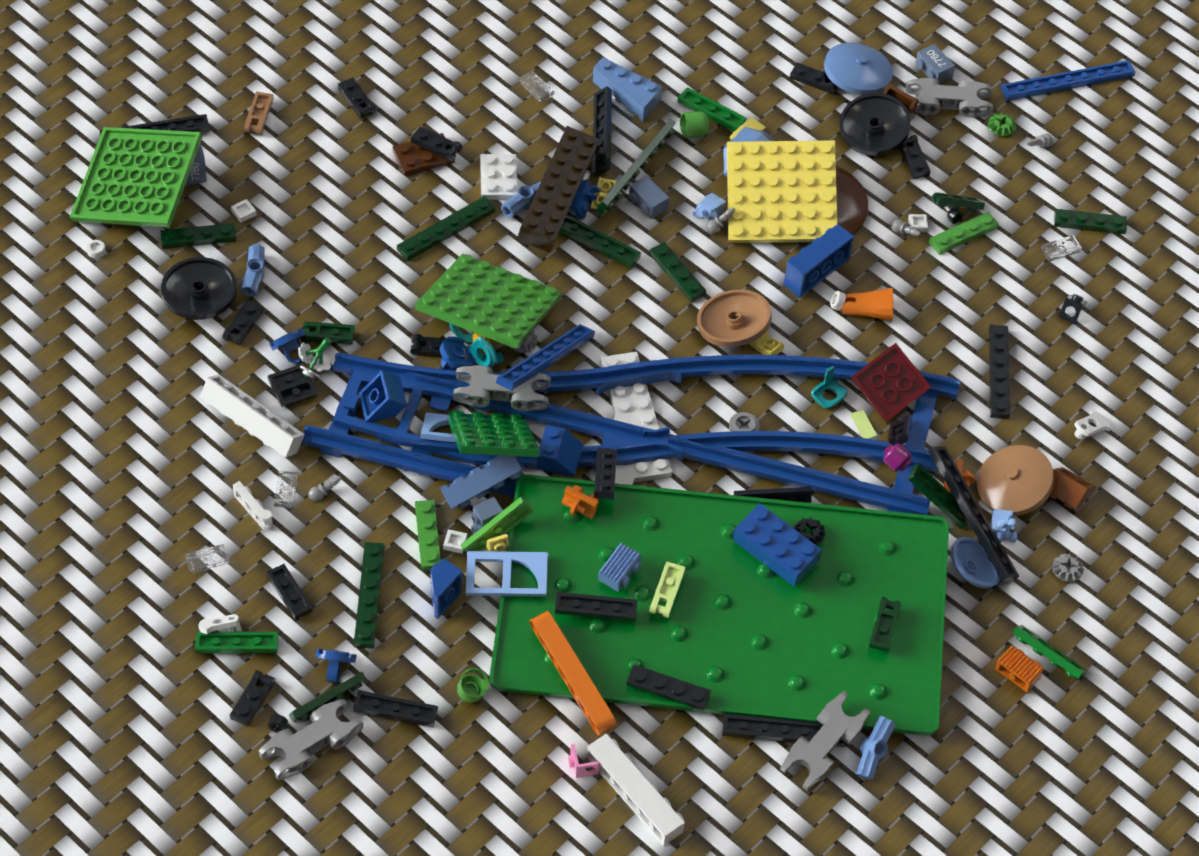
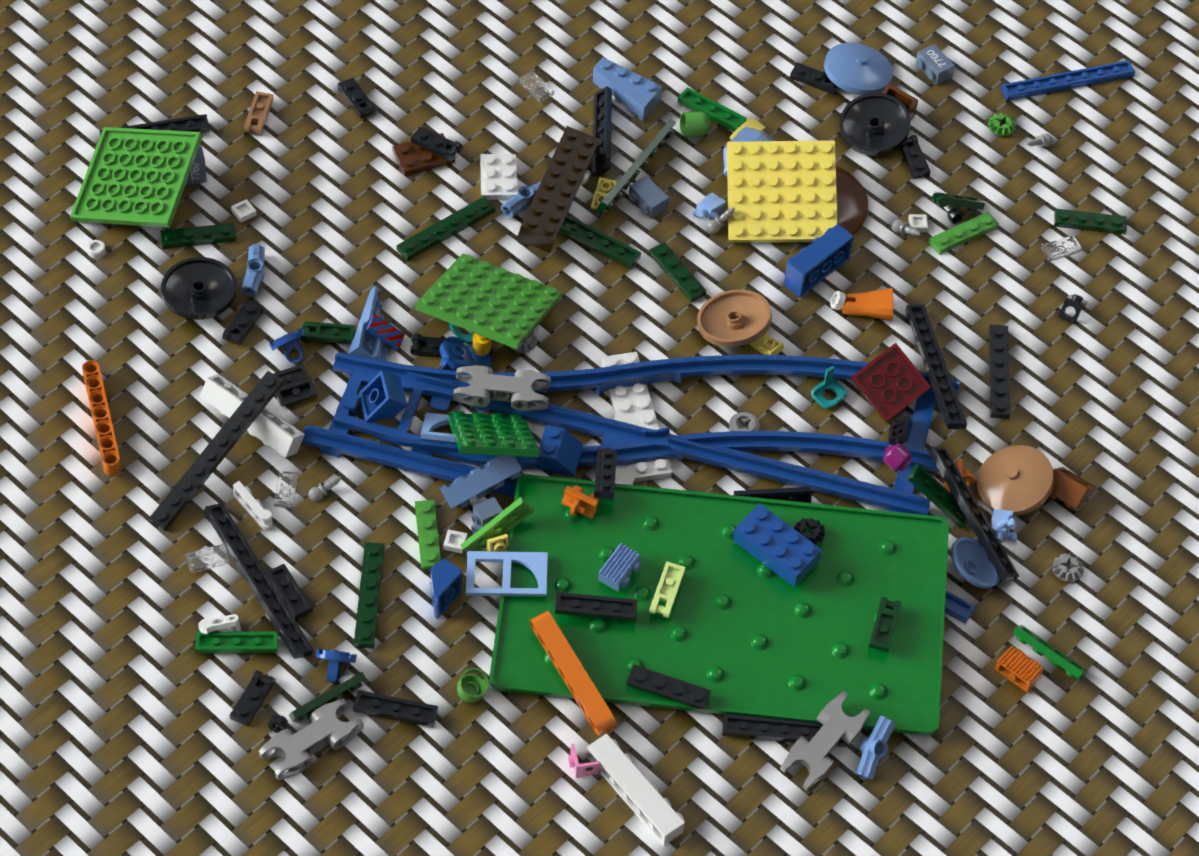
white plant [298,337,332,378] -> none
teal piece [469,337,504,368] -> none
blue tile [496,324,595,391] -> none
blue plate [571,180,600,219] -> none
yellowish green sticker [850,410,877,439] -> none
light grey piece [906,78,993,117] -> none
white piece [1074,410,1111,440] -> none
none -> orange beam [82,360,121,476]
none -> black plate [148,371,284,531]
none -> black plate [204,503,314,659]
none -> medium blue wedge [348,286,389,362]
none -> blue tile [366,314,405,350]
none -> black plate [905,305,967,430]
none -> blue tile [945,591,976,624]

